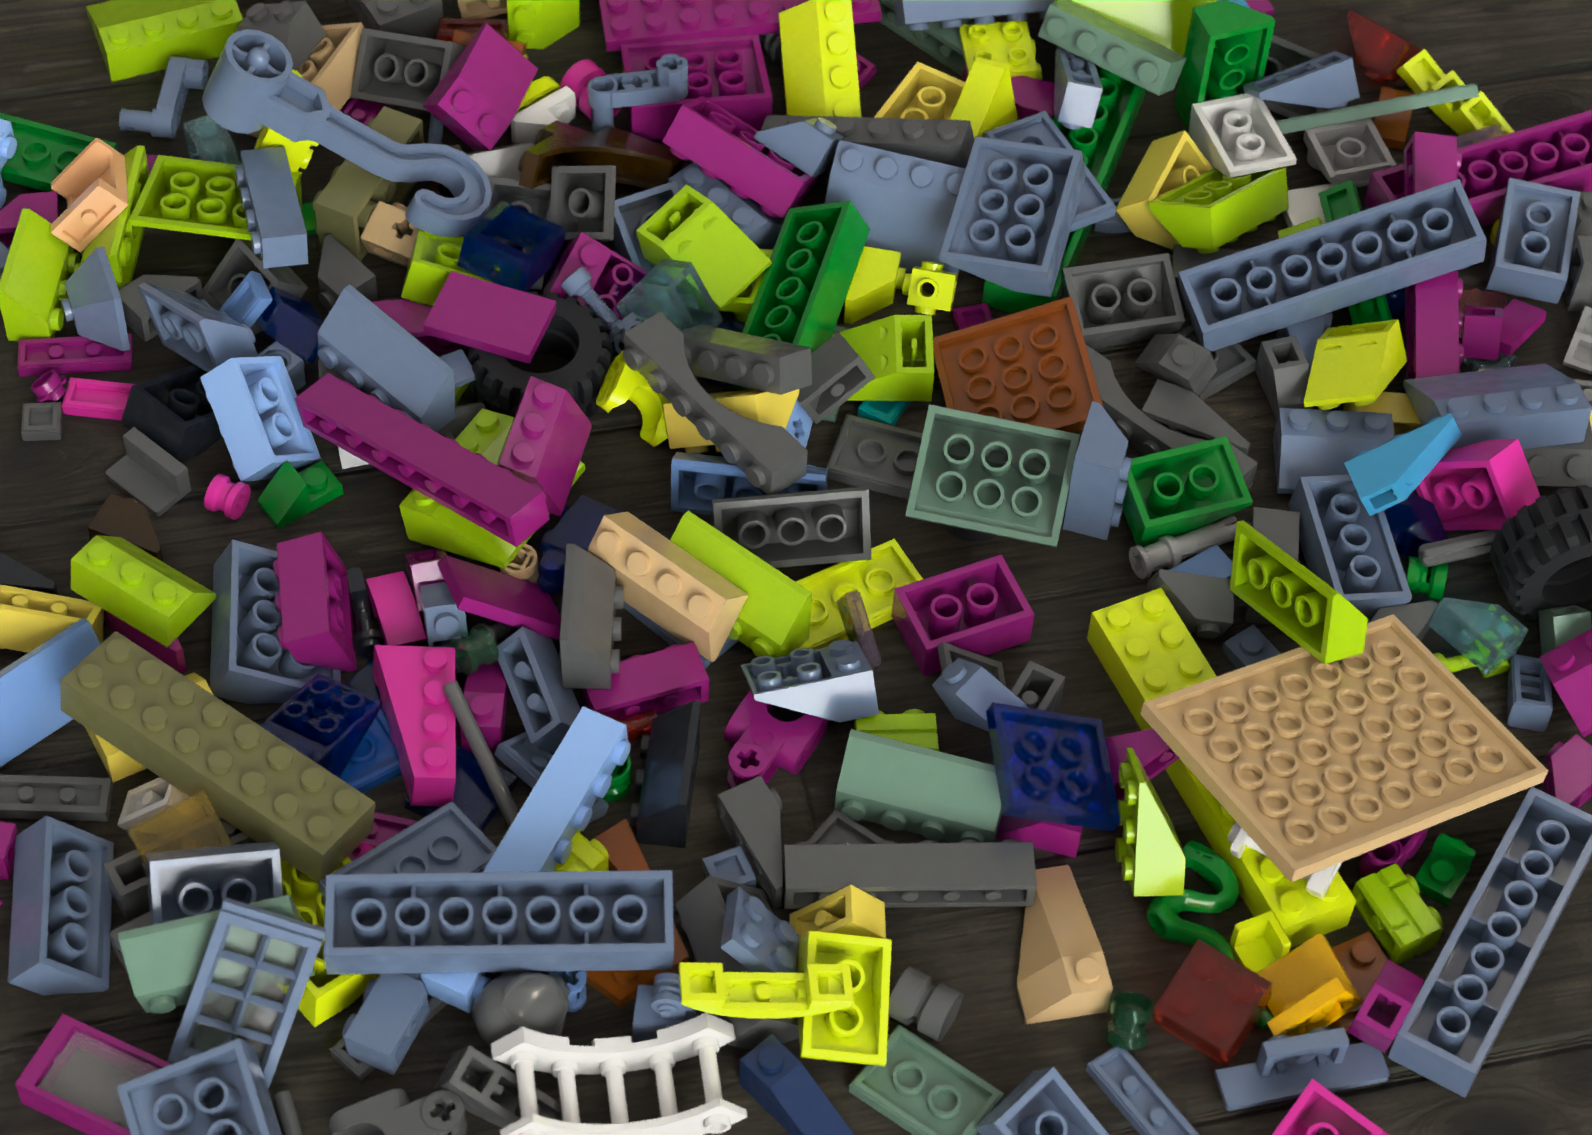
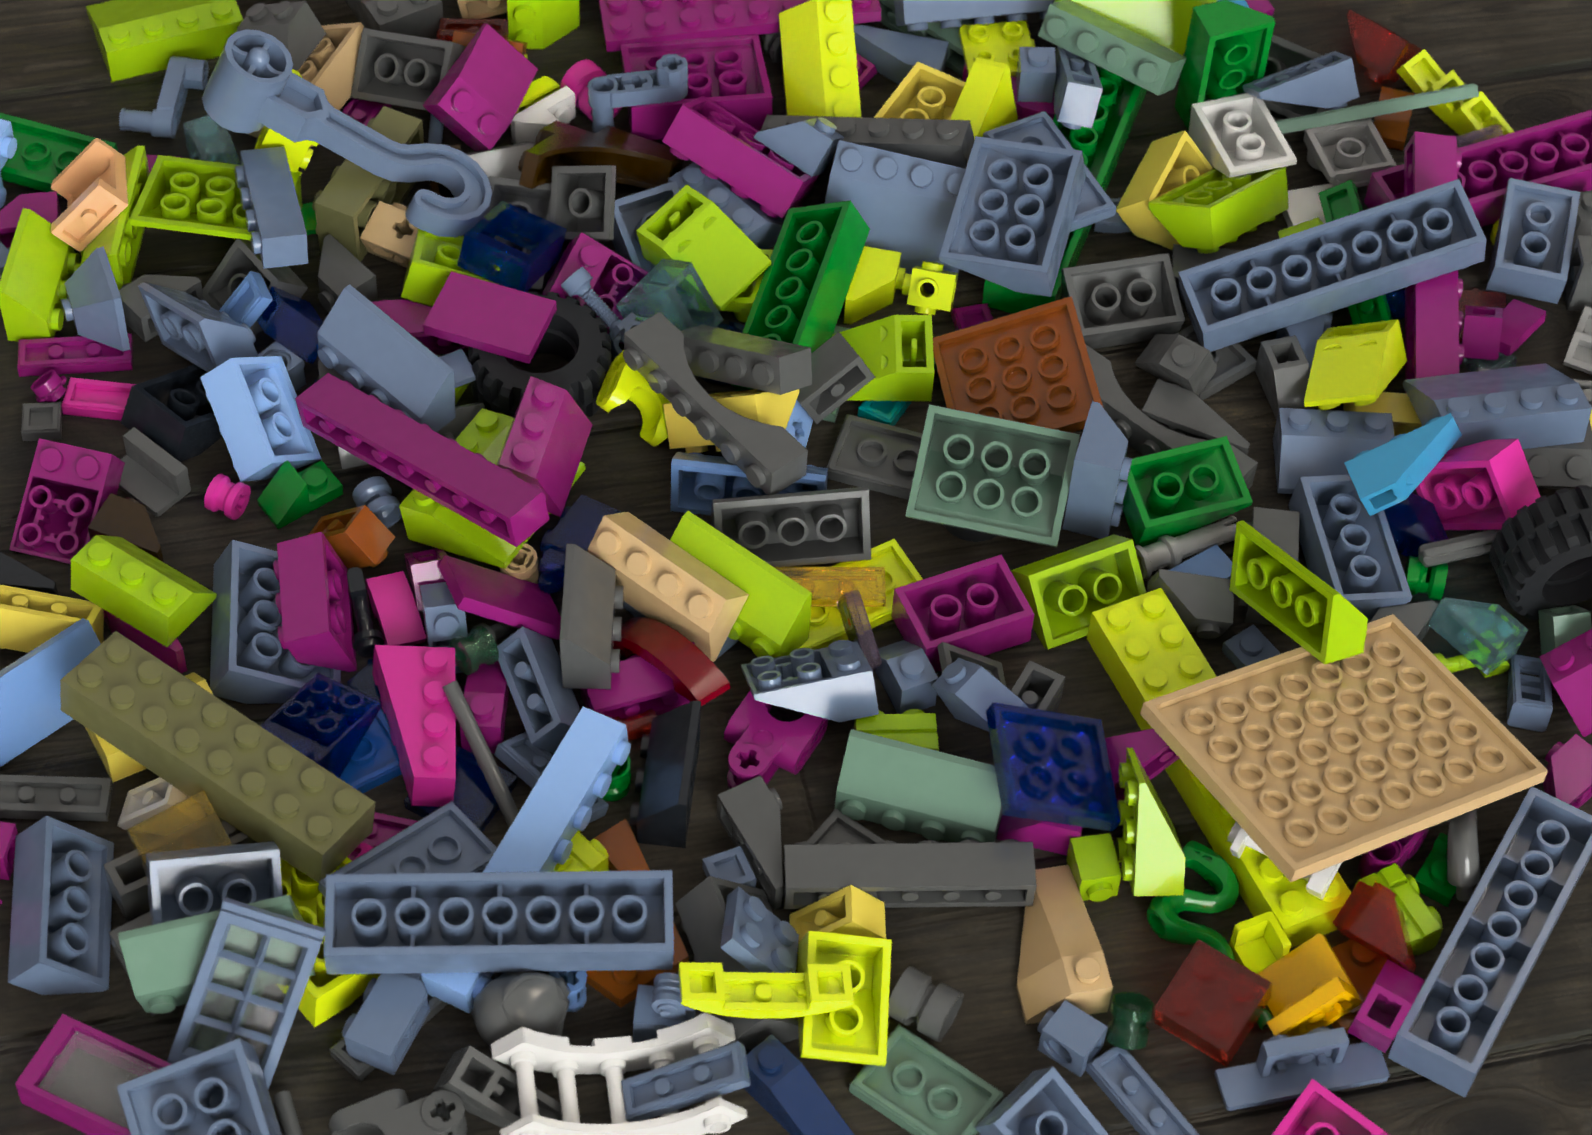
none -> magenta slope [9,438,125,564]
none -> dark orange slope [308,505,395,568]
none -> sand blue wheel [352,476,402,528]
none -> dark red slope [613,617,730,706]
none -> sand blue tile [621,1041,751,1122]
none -> clear yellow tile [774,567,886,607]
none -> sand blue slope [853,24,949,85]
none -> sand blue slope [867,640,938,714]
none -> lime slope [1011,534,1146,649]
none -> sand blue brick [1016,47,1056,102]
none -> sand blue brick [1037,1000,1108,1077]
none -> lime brick [1066,833,1122,902]
none -> clear red slope [1333,880,1417,973]
none -> dark grey animal [1447,809,1481,902]

